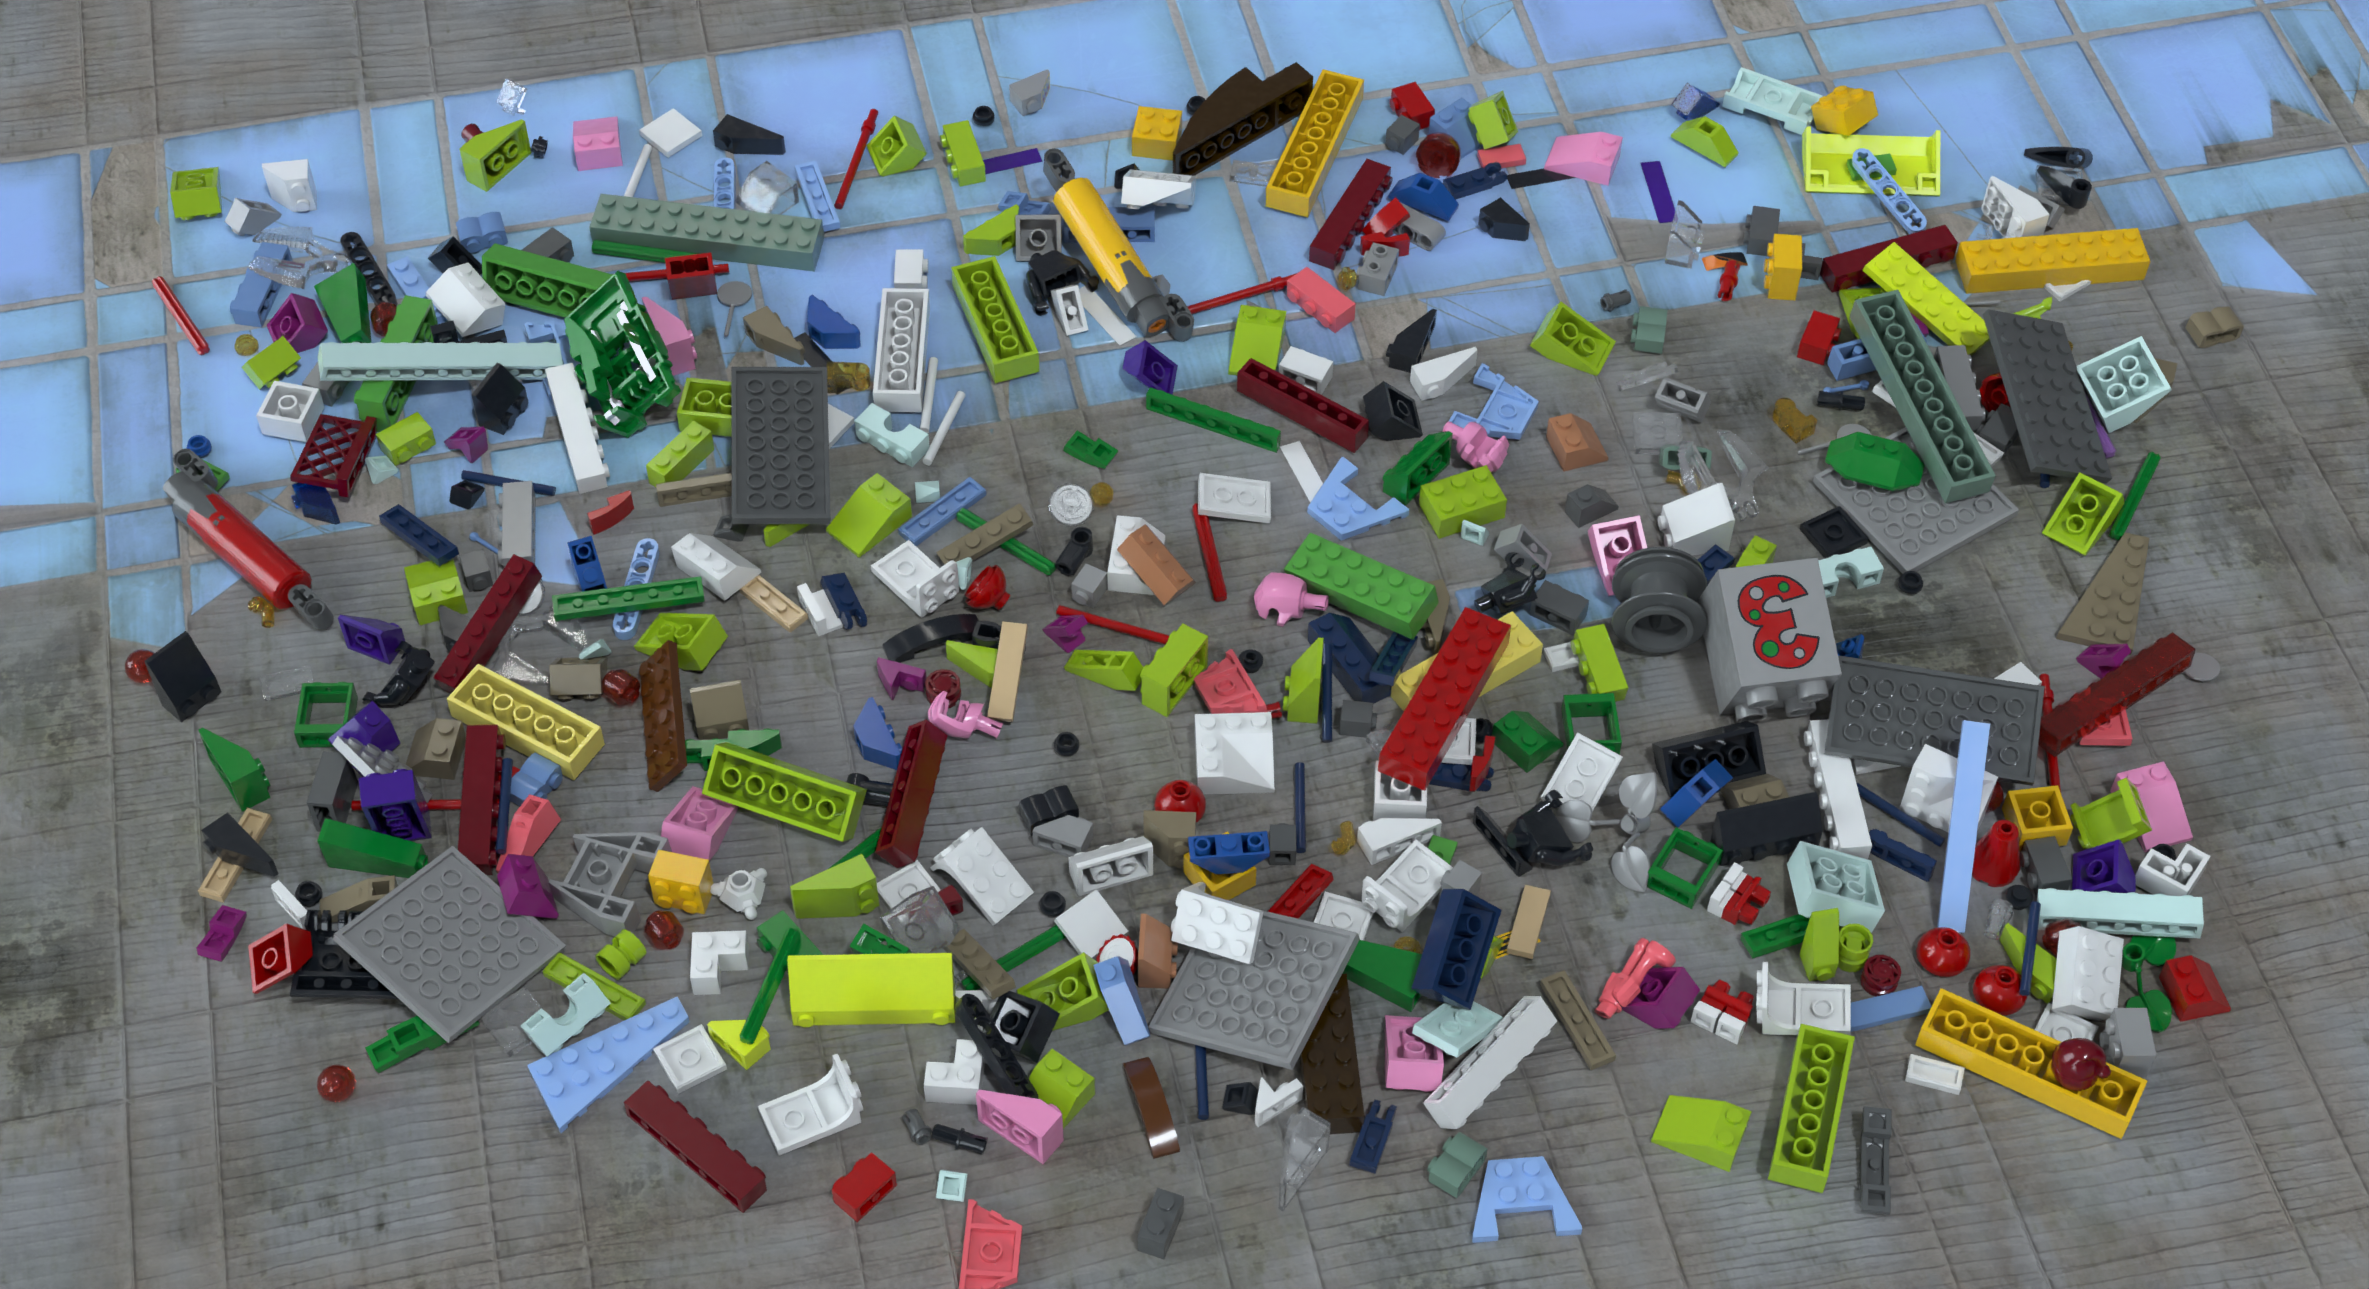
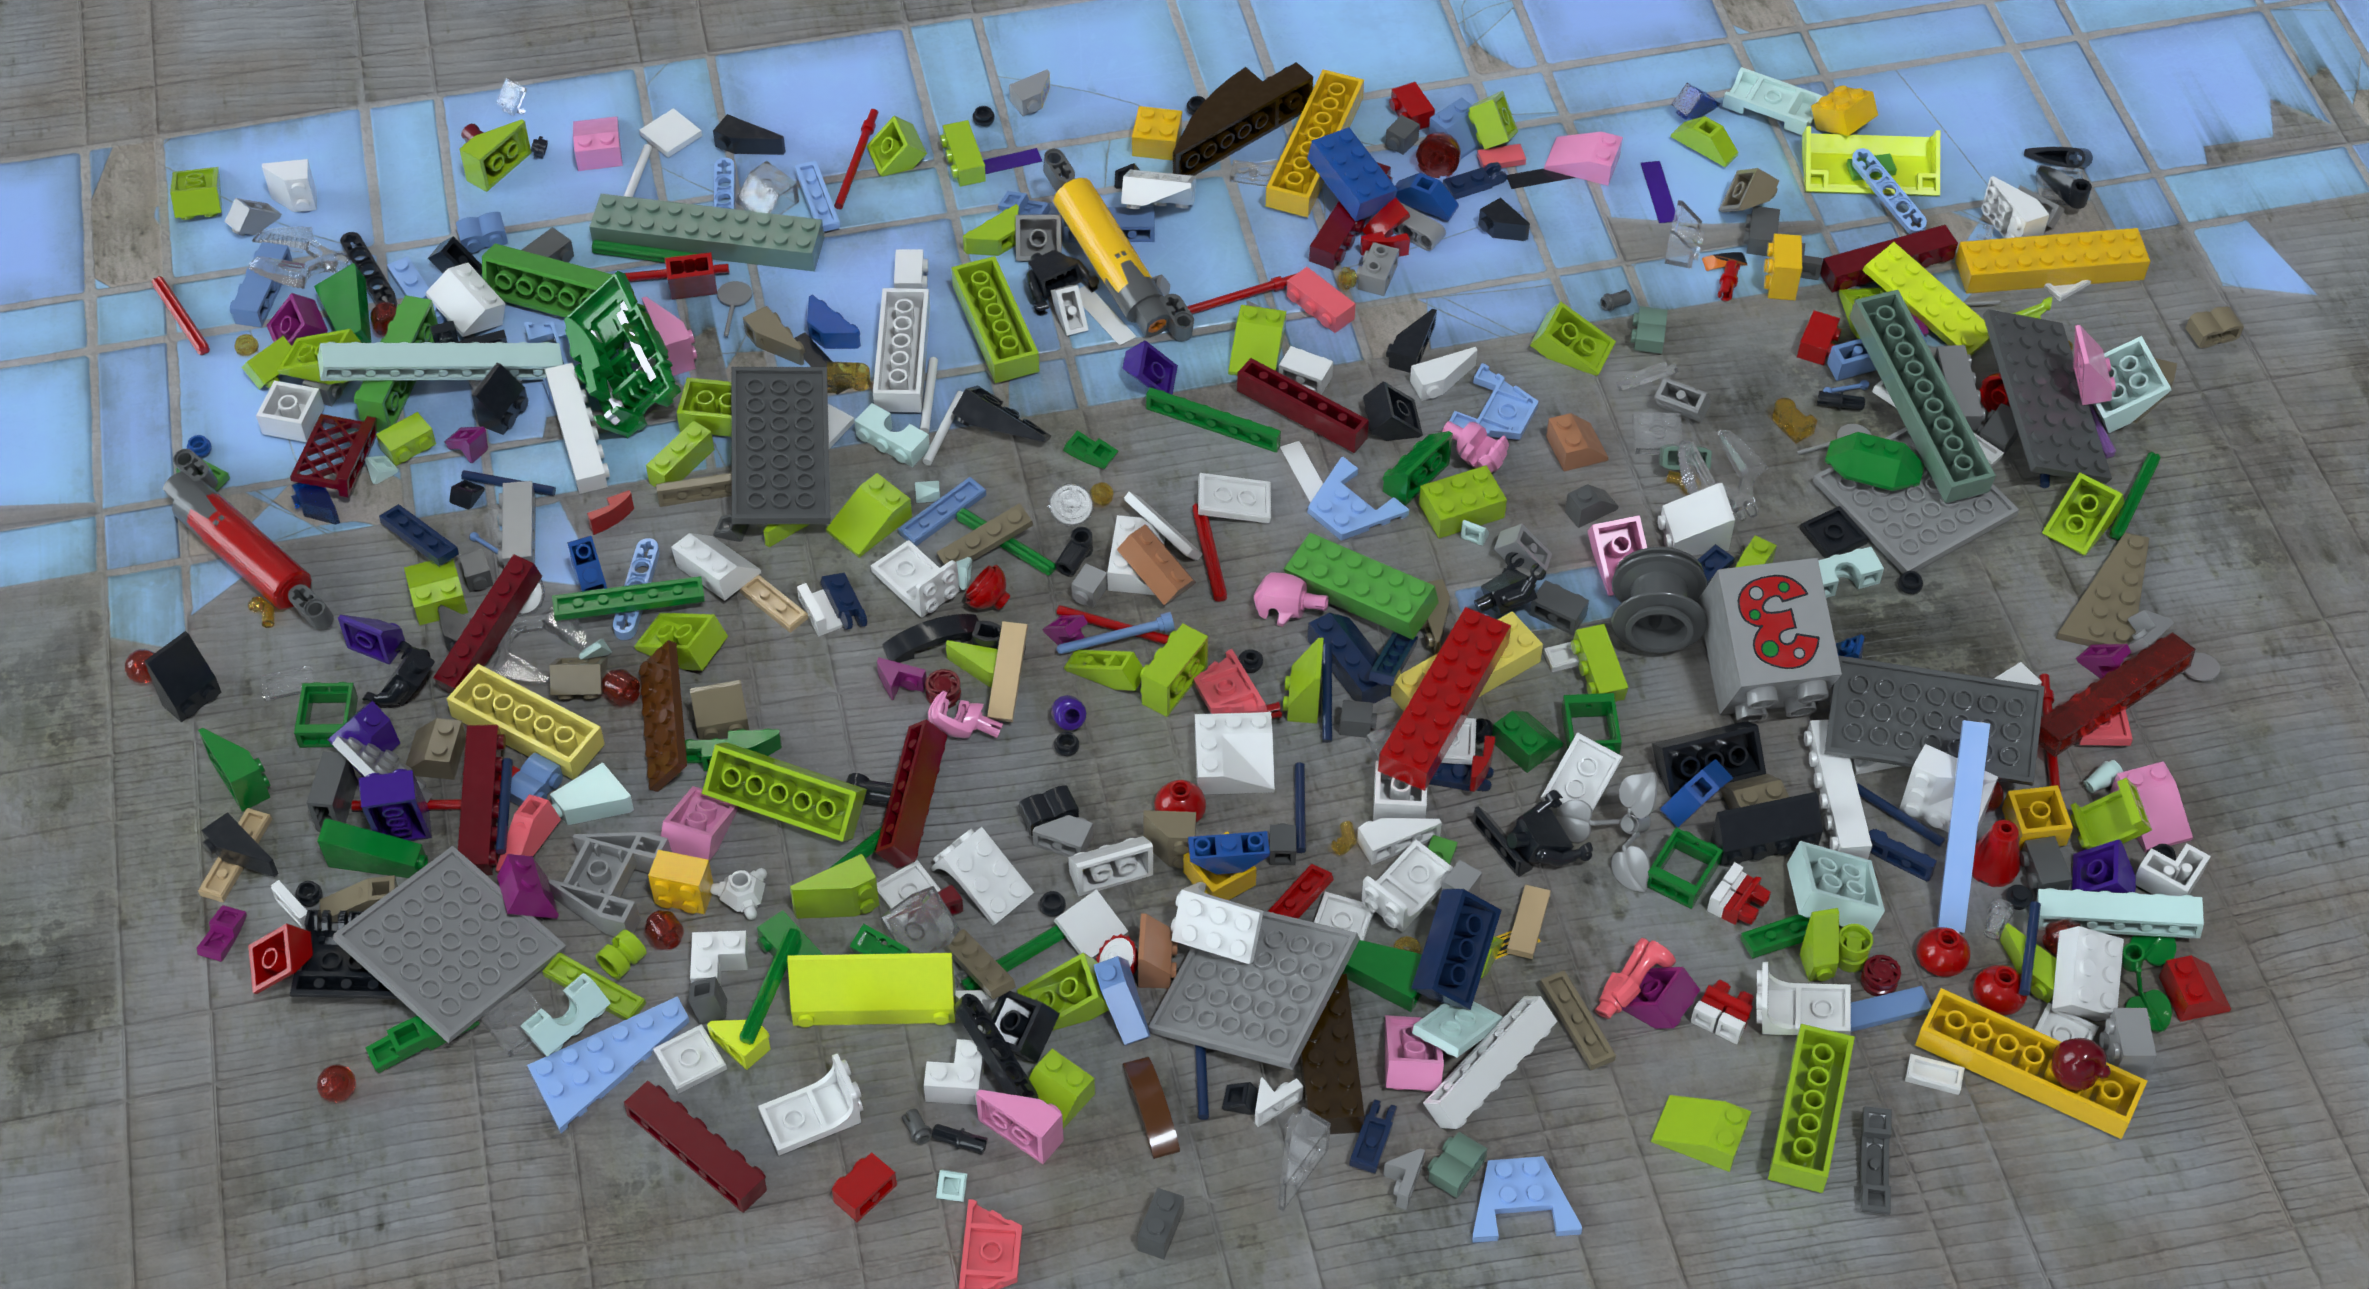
blue slope [854,697,903,770] -> none
none -> lime slope [277,329,361,385]
none -> light aqua slope [550,762,634,825]
none -> dark grey brick [689,976,727,1024]
none -> black wedge [952,385,1051,442]
none -> dark purple head [1051,695,1087,731]
none -> medium blue piece [1057,612,1175,654]
none -> white tile [1124,492,1203,561]
none -> blue brick [1307,127,1398,221]
none -> light grey slope [1384,1148,1425,1210]
none -> dark tan slope [1719,168,1779,212]
none -> bright pink slope [2073,325,2116,405]
none -> light aqua cone [2084,760,2123,793]
none -> light grey slope [2128,610,2174,654]

